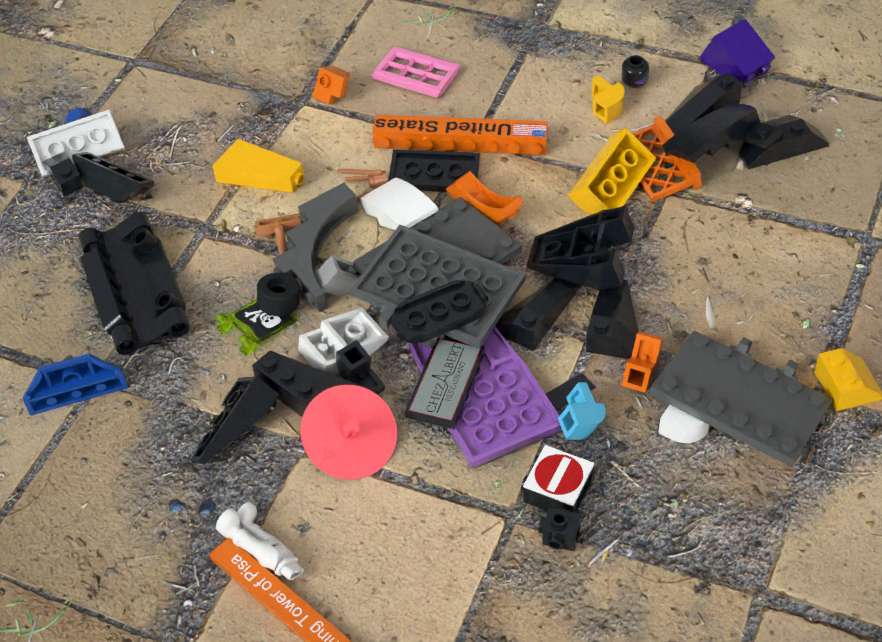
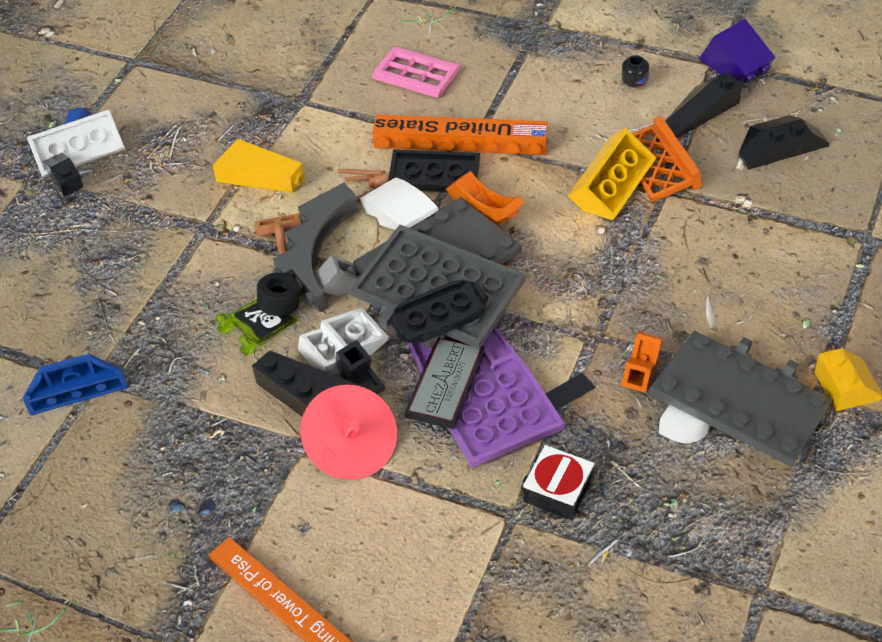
black wedge [72,152,154,203] -> none
black panel [79,212,190,355] -> none
black wedge [190,376,279,464] -> none
white piece [216,502,304,580] -> none
orange brick [313,66,350,104] -> none
black wedge [495,277,581,351] -> none
black wedge [527,206,634,290] -> none
black brick [538,507,581,551] -> none
medium azure brick [558,382,606,440] -> none
black wedge [586,280,638,359] -> none
yellow brick [592,75,624,124] -> none
black slope [662,104,781,163] -> none

